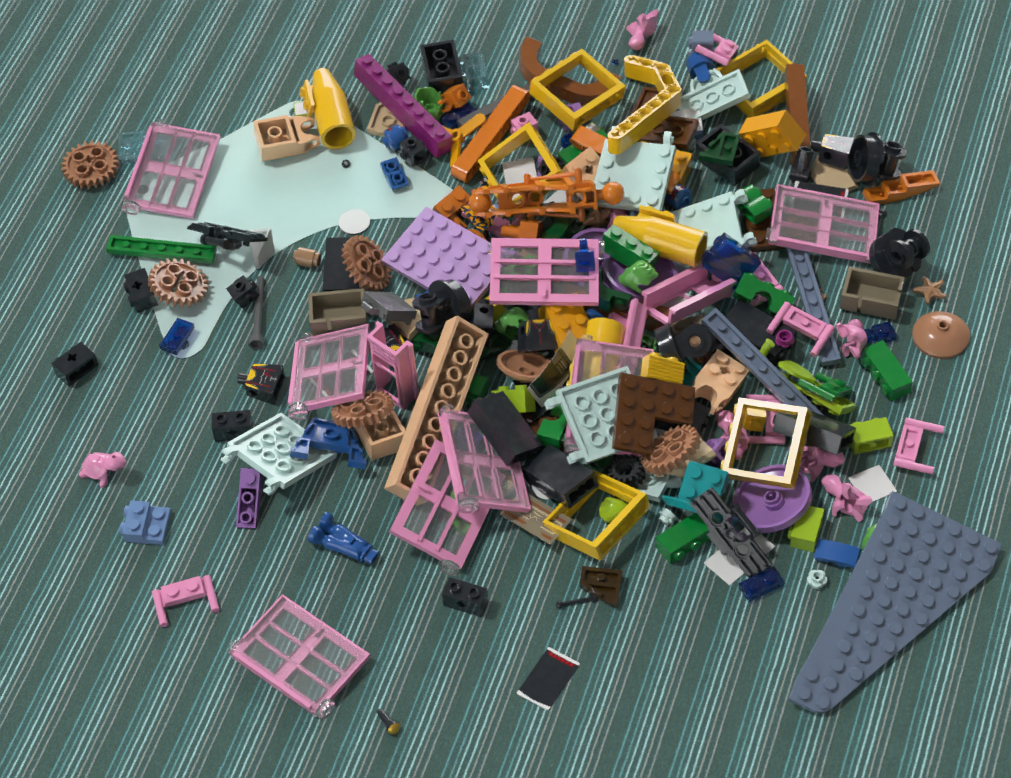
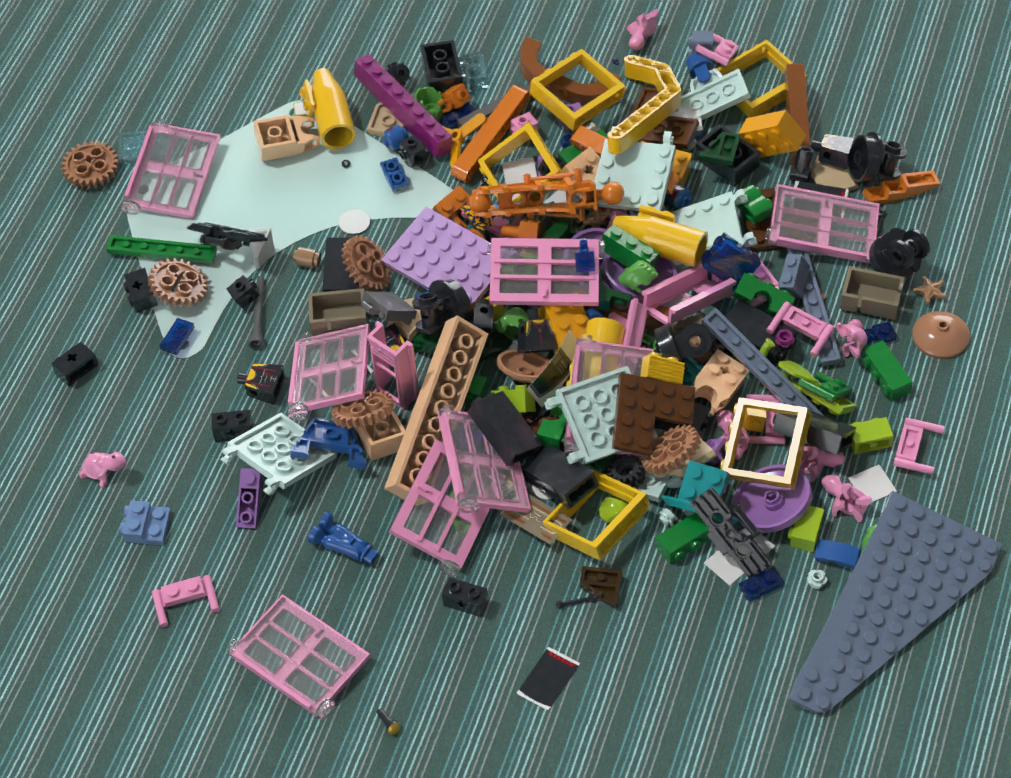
none -> sand blue brick [778,254,811,298]

